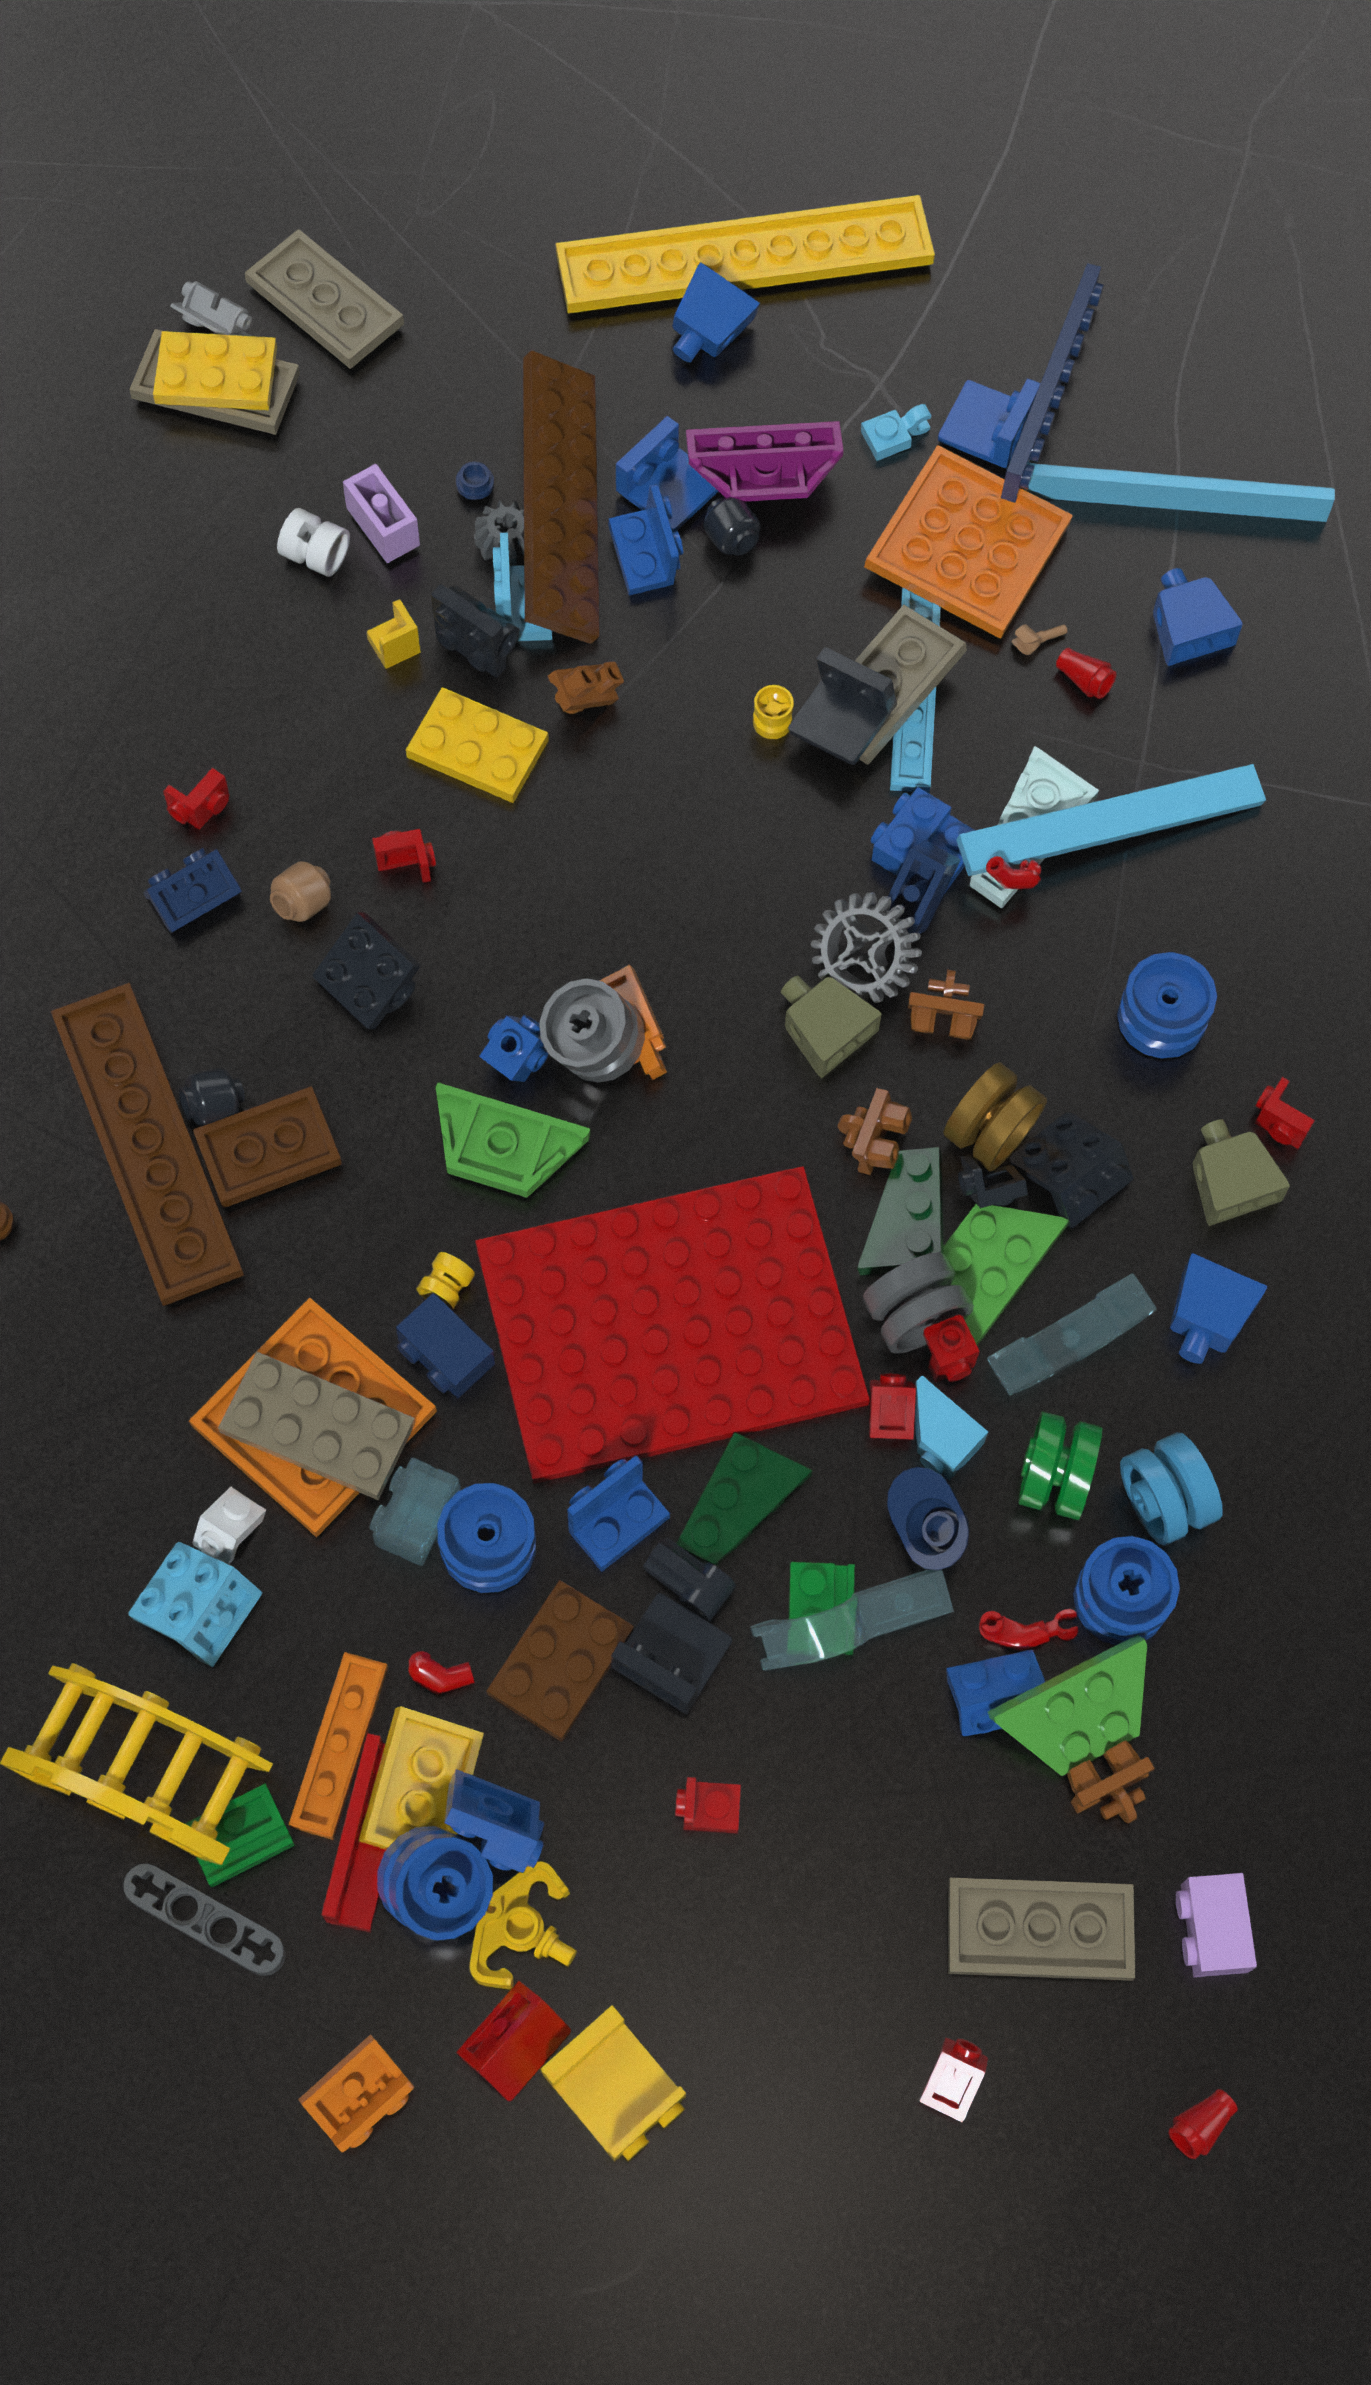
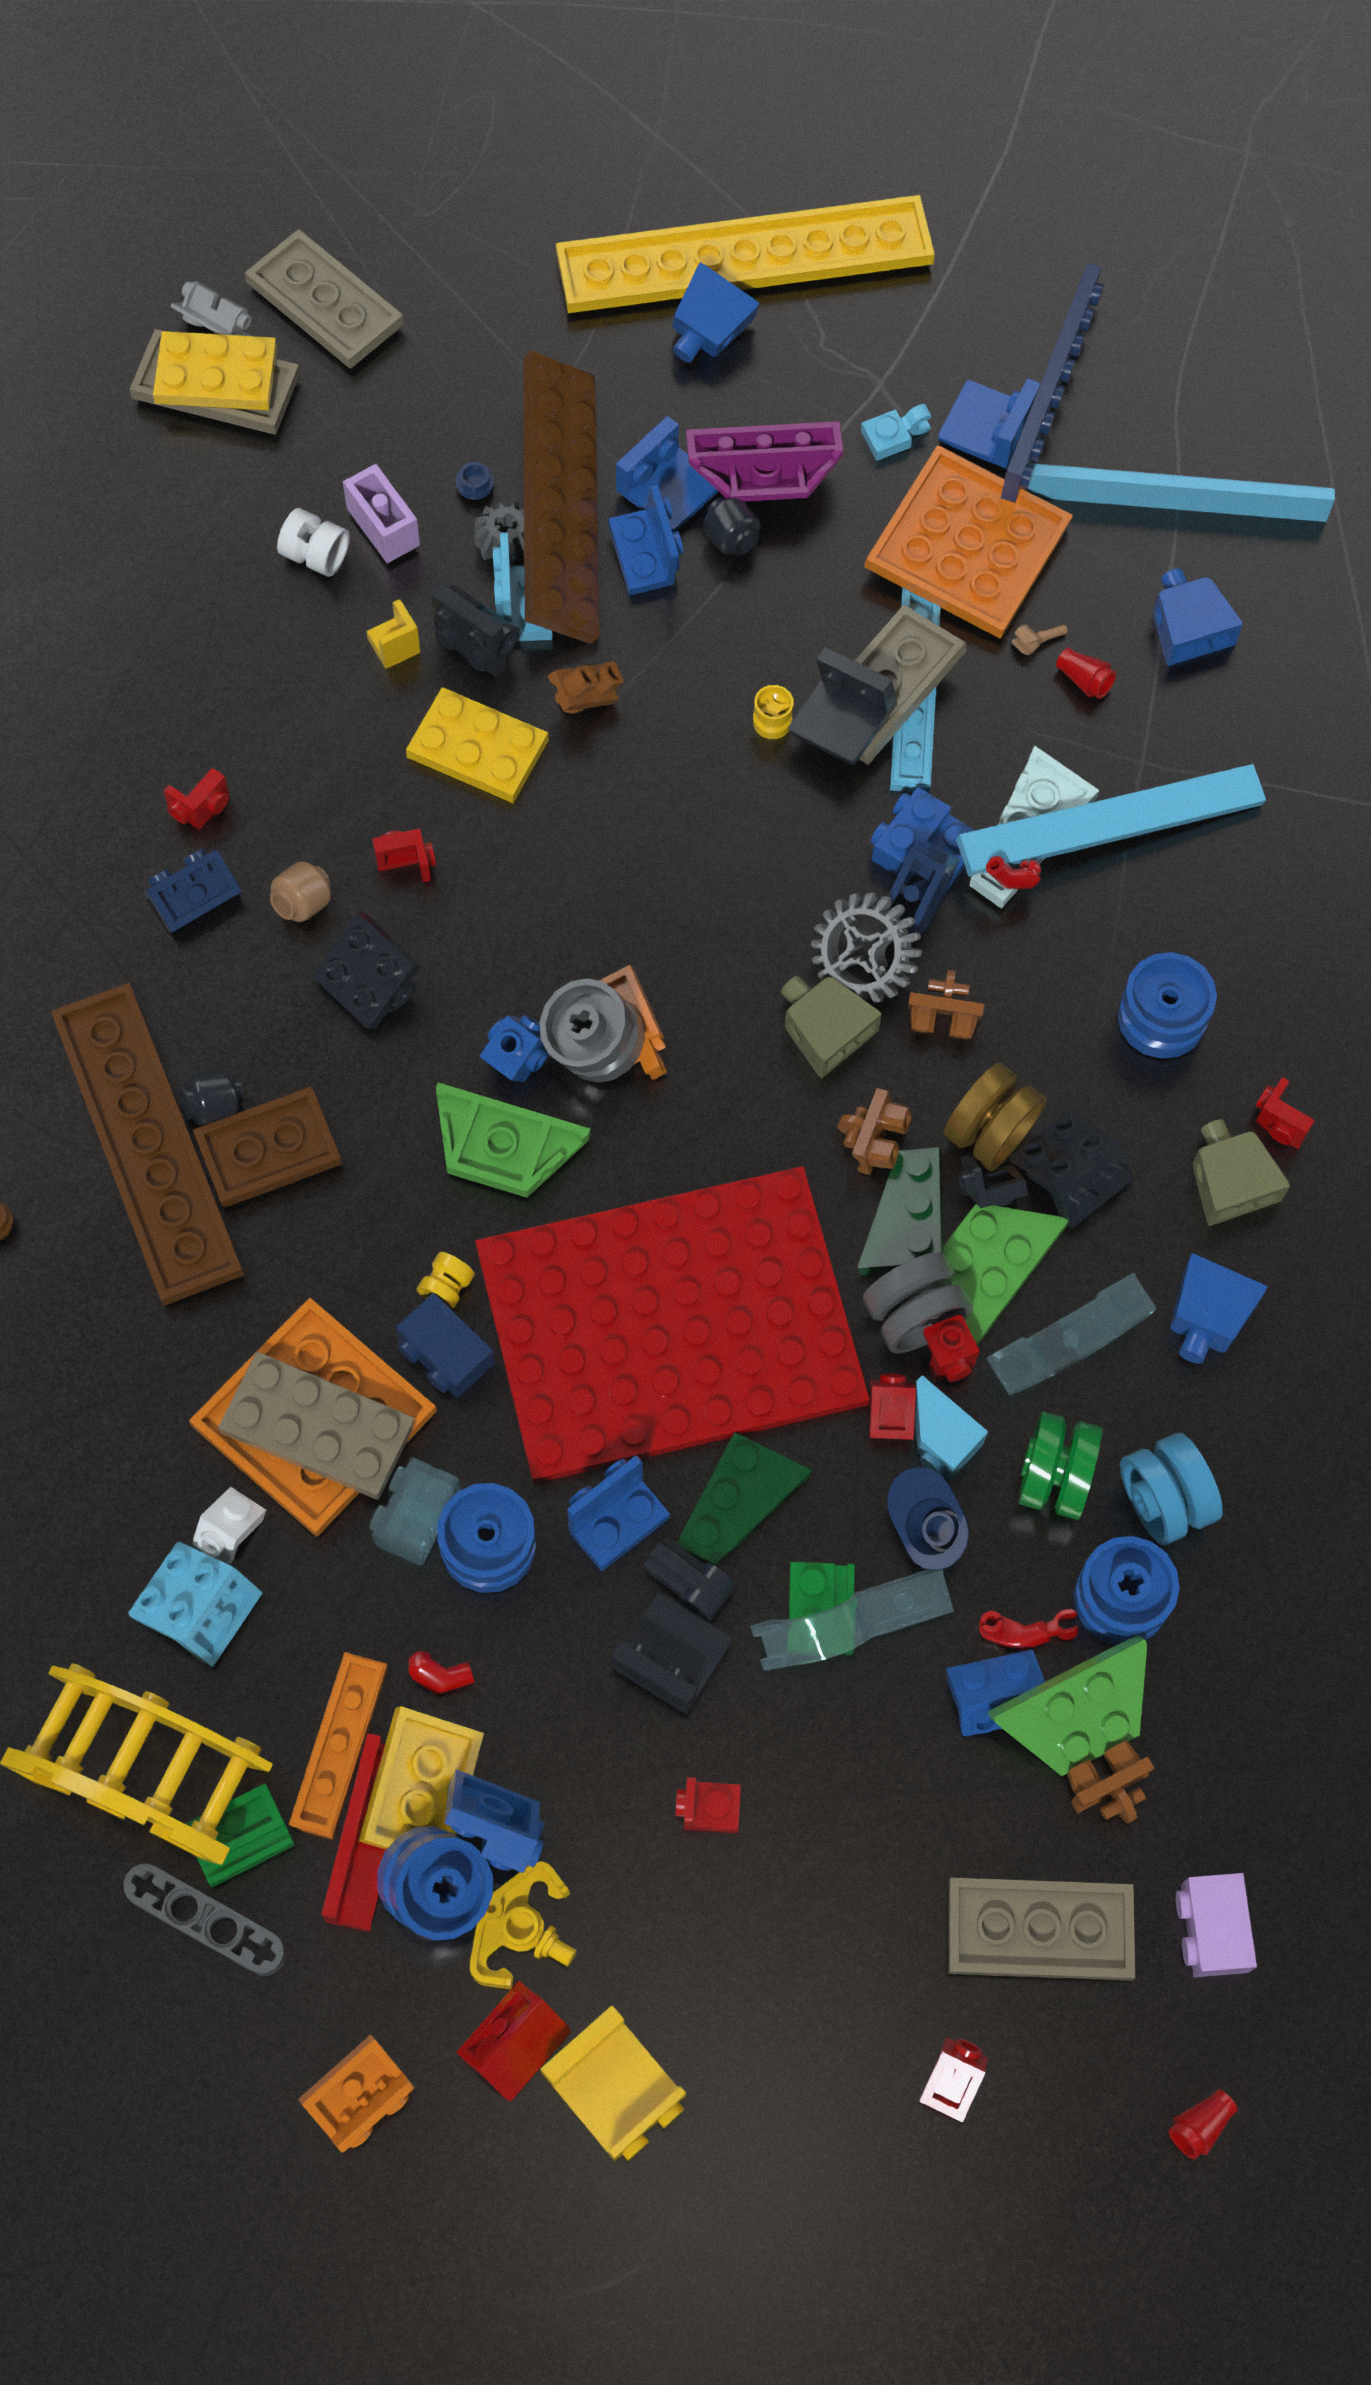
reddish brown plate [486,1580,634,1742] -> none

